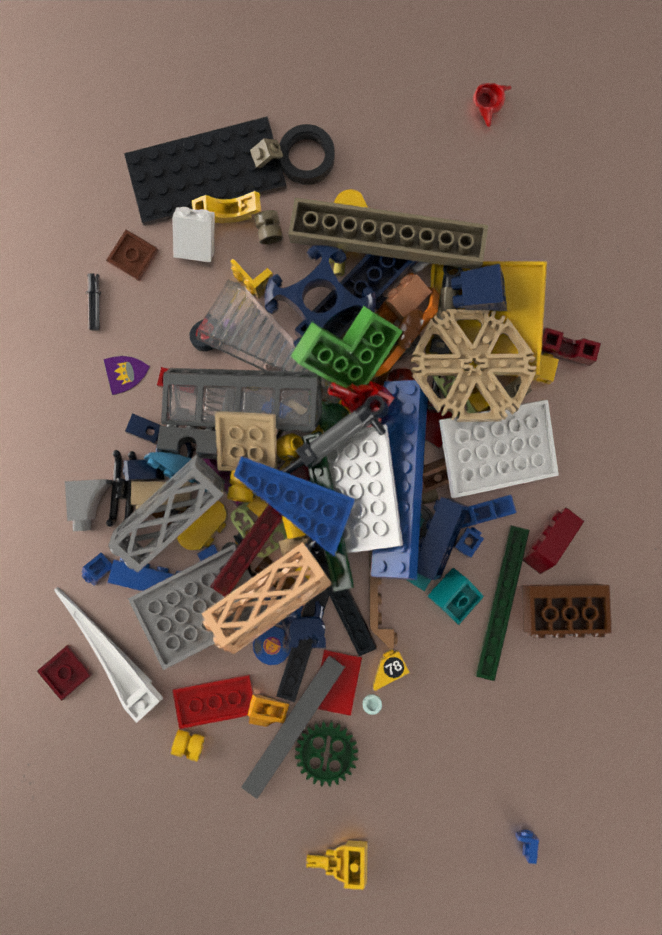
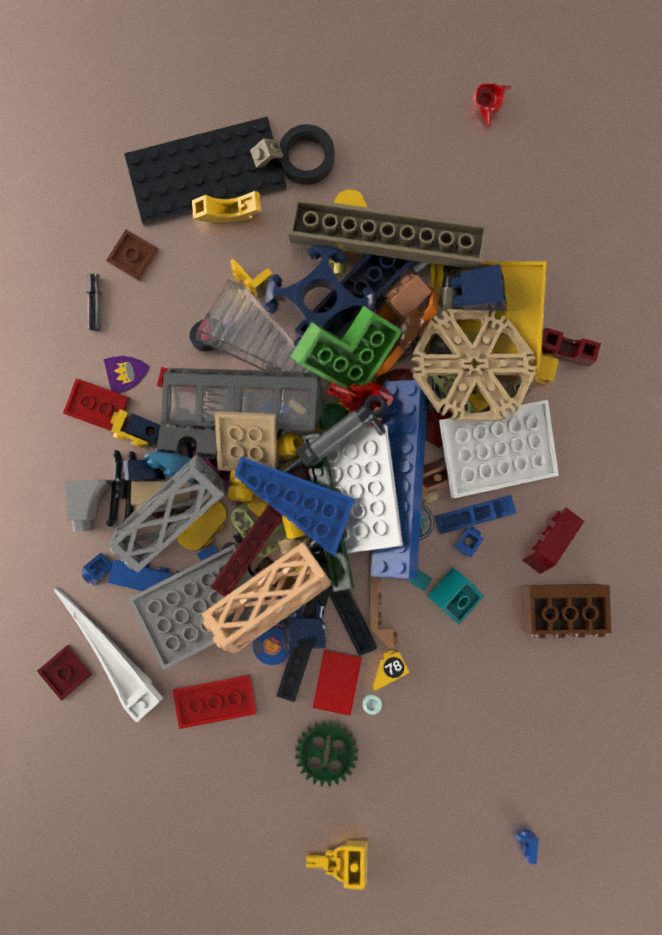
yellow wheel [171,729,205,762] -> none
white brick [172,207,215,262] -> none
dark grey tile [241,655,345,799] -> none
light orange slope [248,695,290,727] -> none
dark tan wheel [254,210,283,245] -> none
dark blue brick [417,497,470,580] -> none
dark green tile [475,525,530,681] -> none
none -> red tile [63,378,130,431]
none -> yellow bracket [110,410,149,448]

